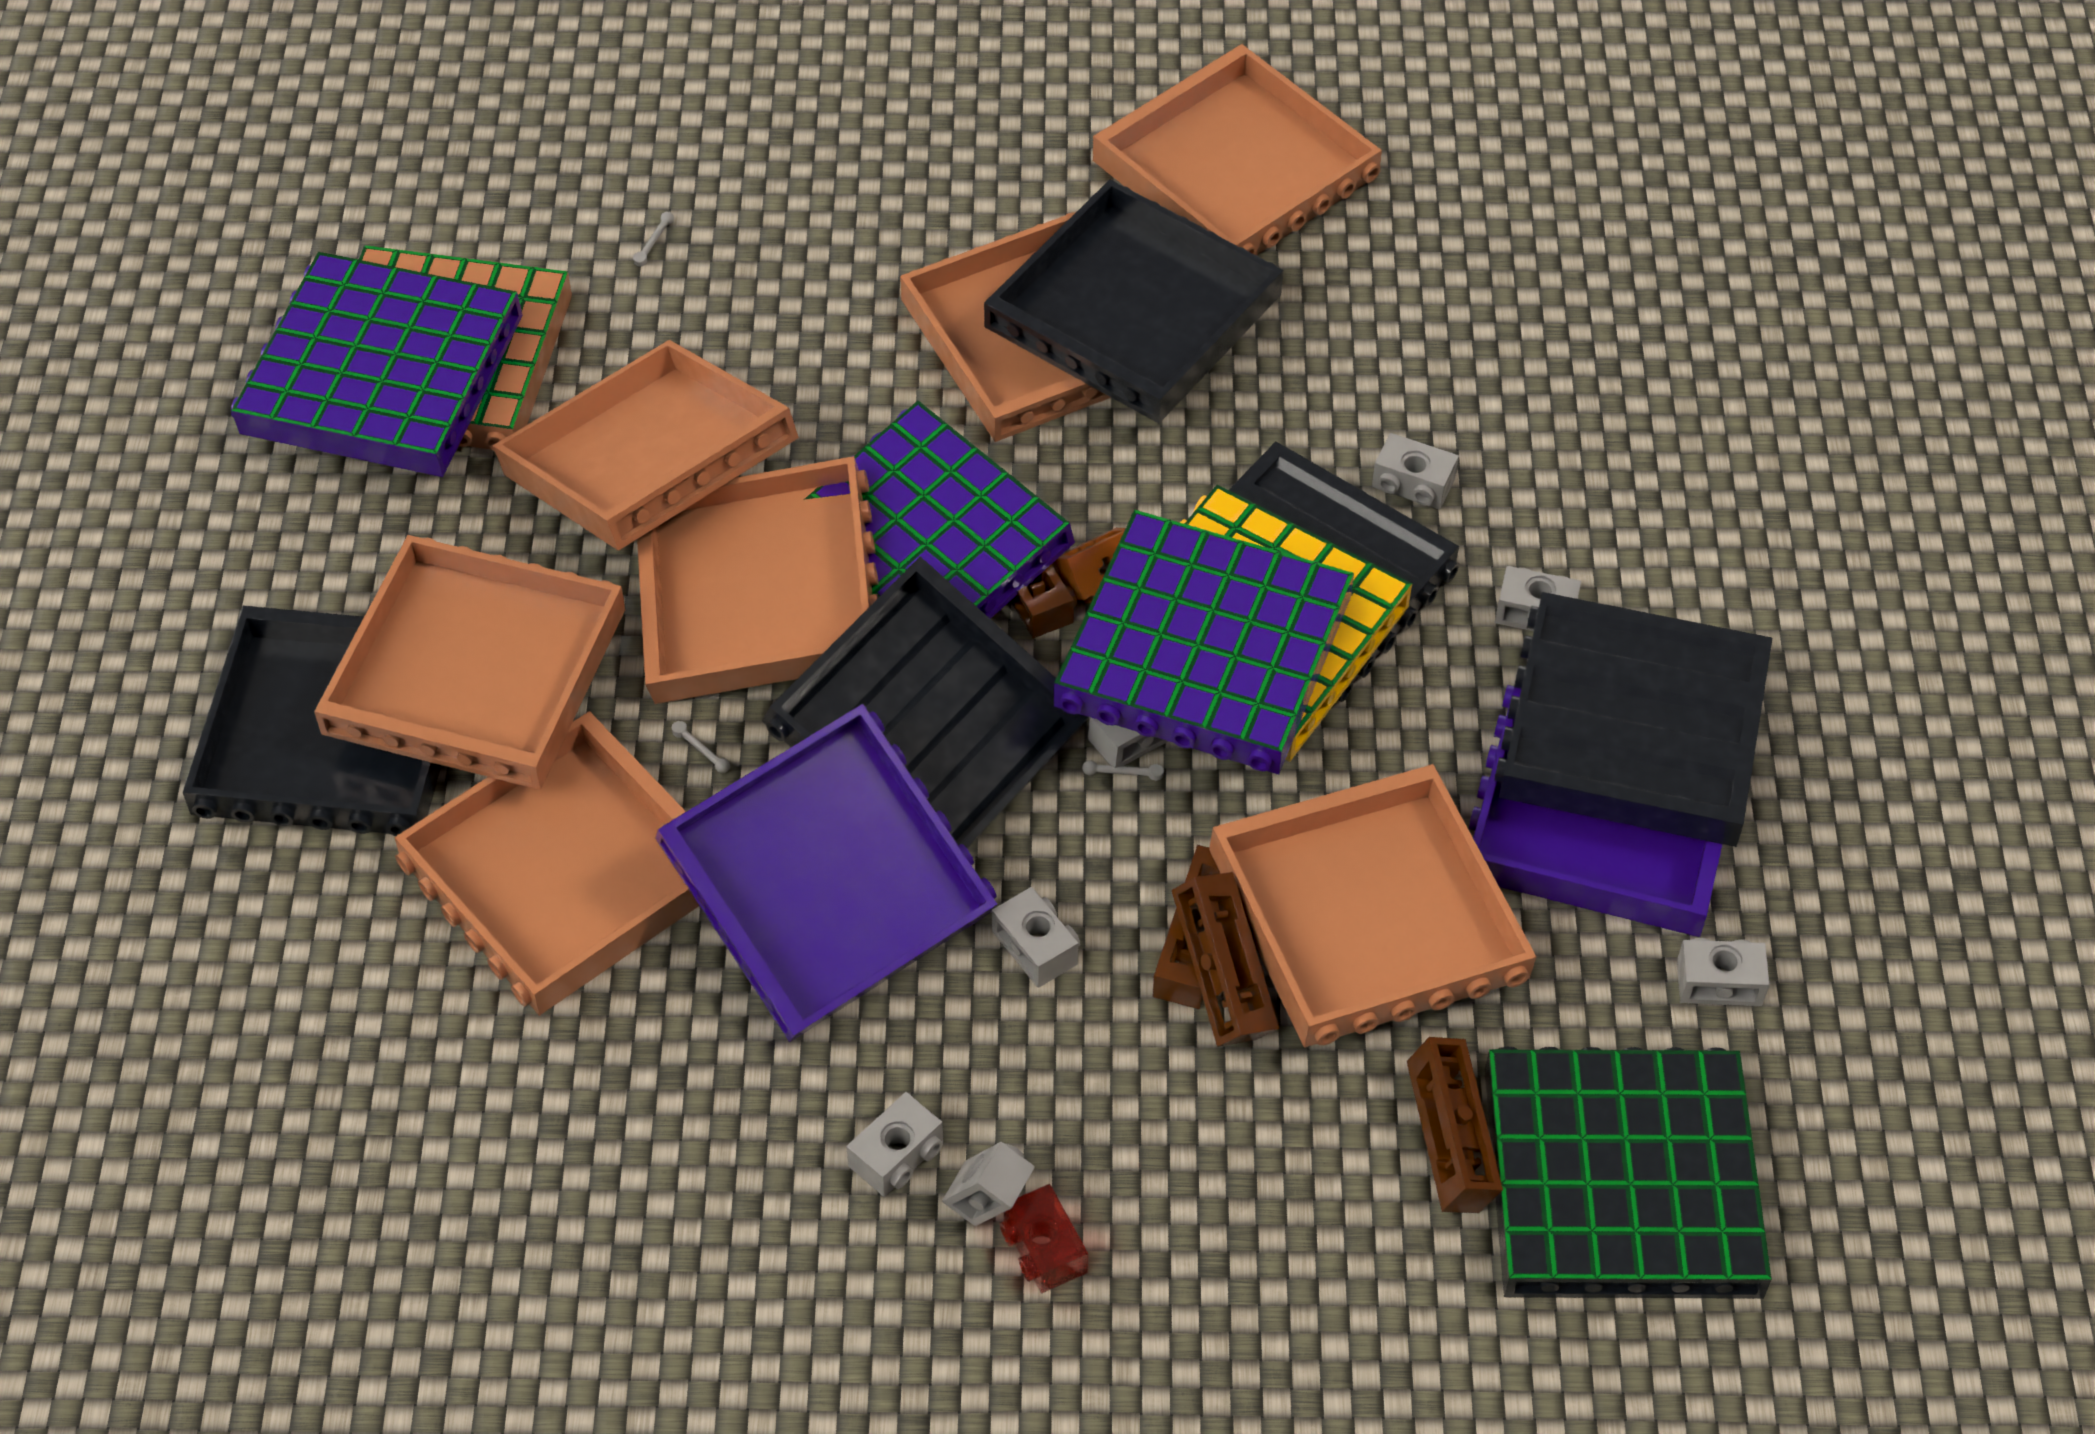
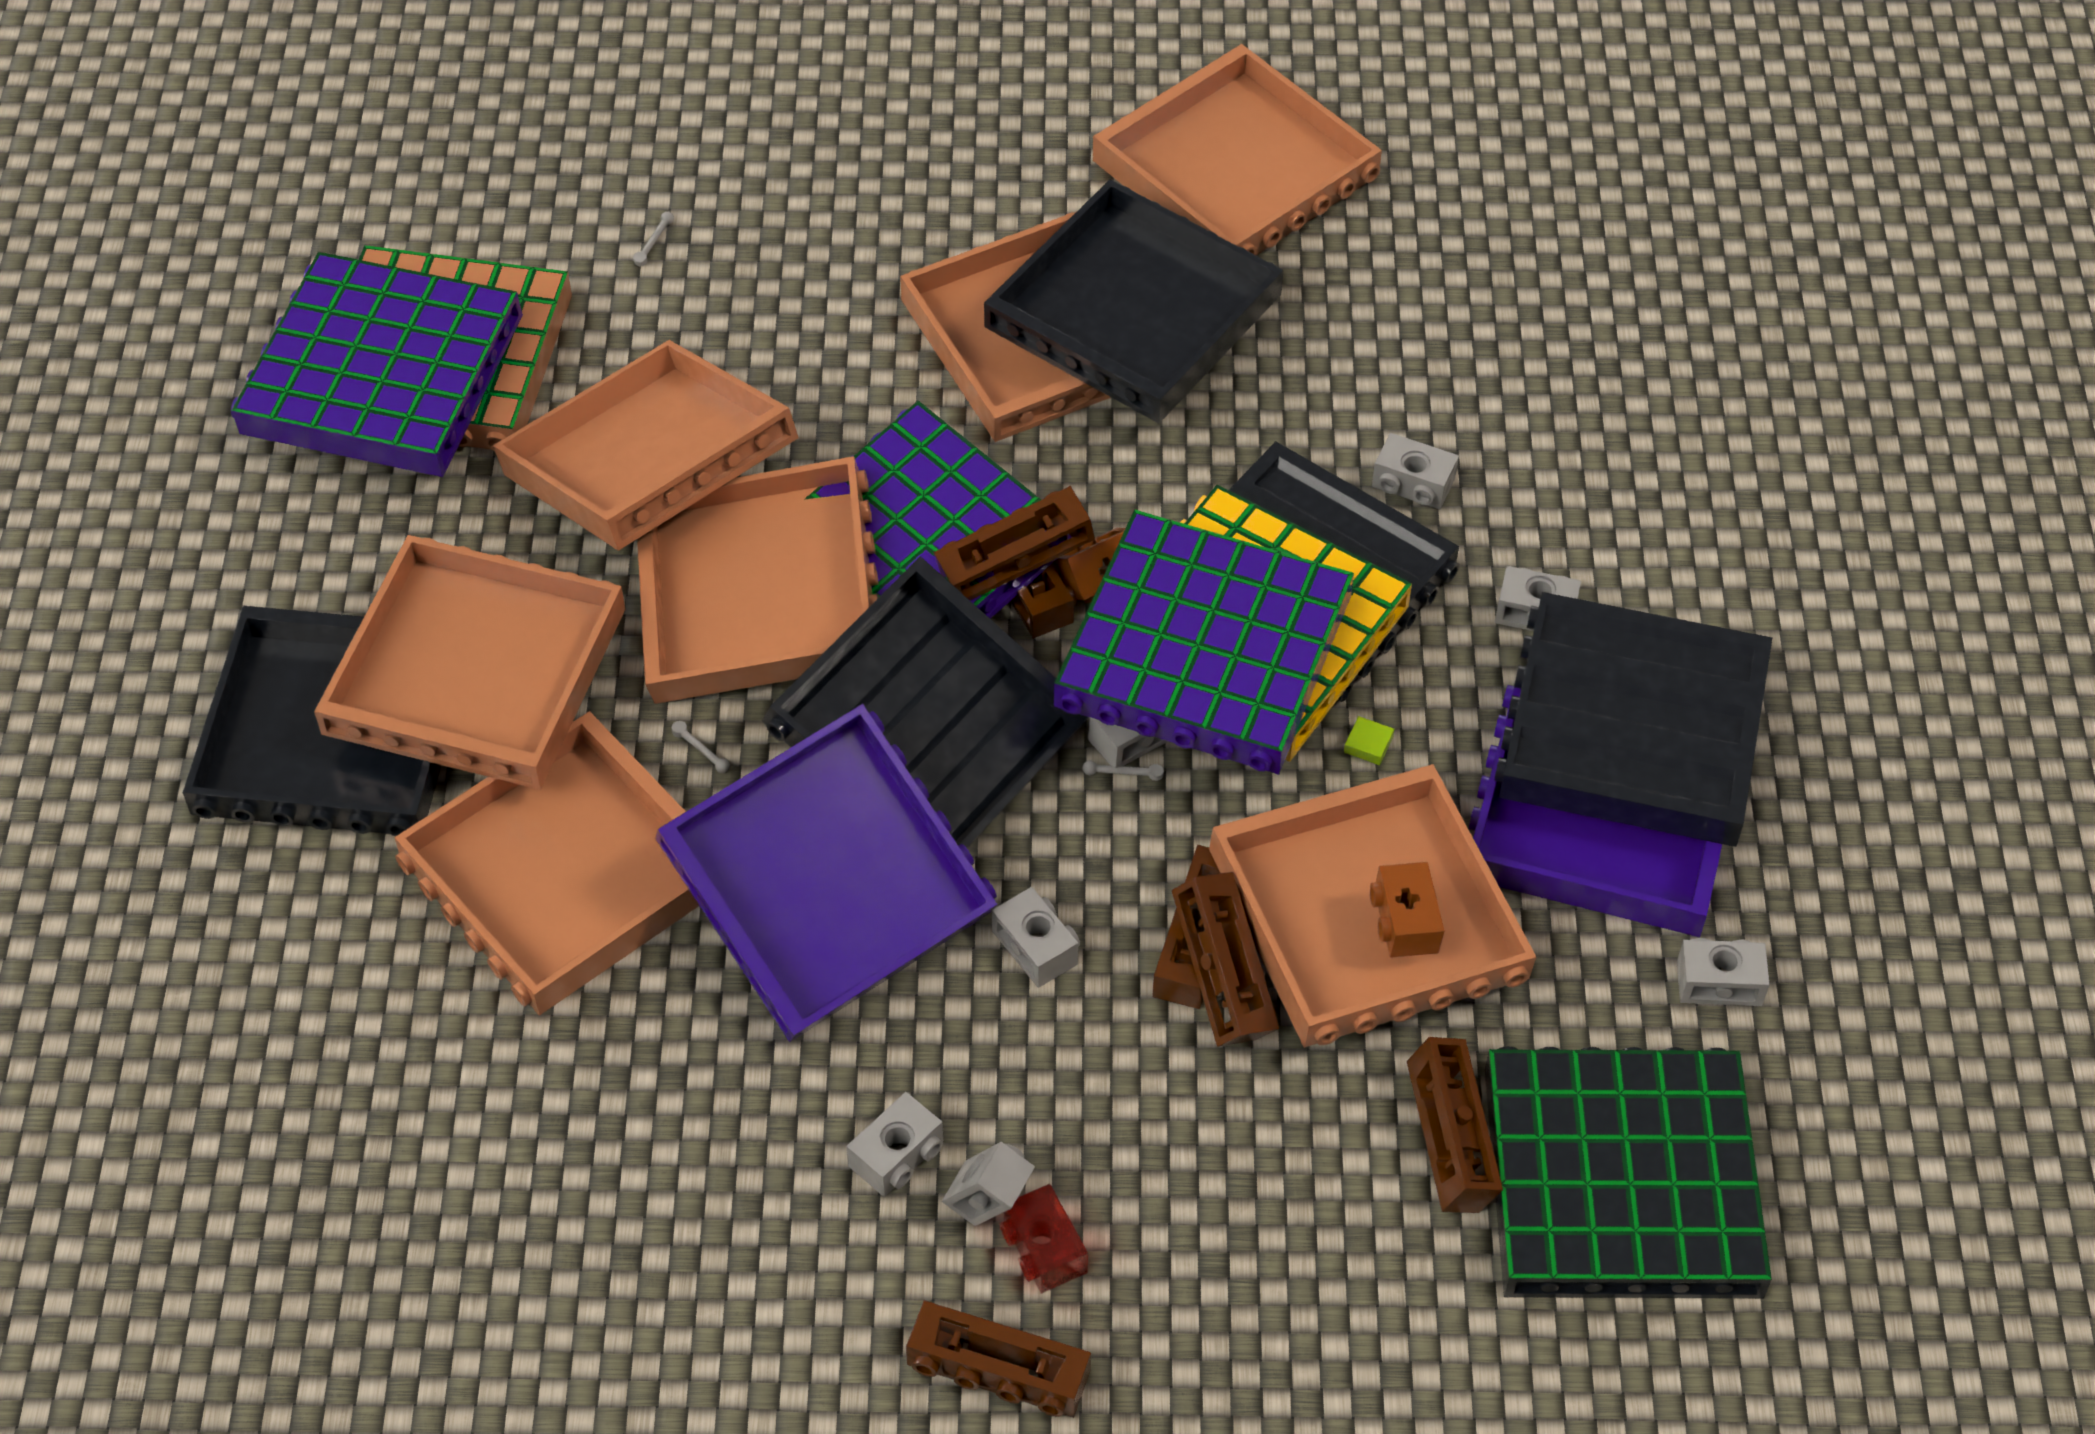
none -> reddish brown brick [906,1300,1091,1418]
none -> reddish brown brick [933,486,1095,601]
none -> lime tile [1344,716,1395,765]
none -> dark orange brick [1370,862,1445,958]

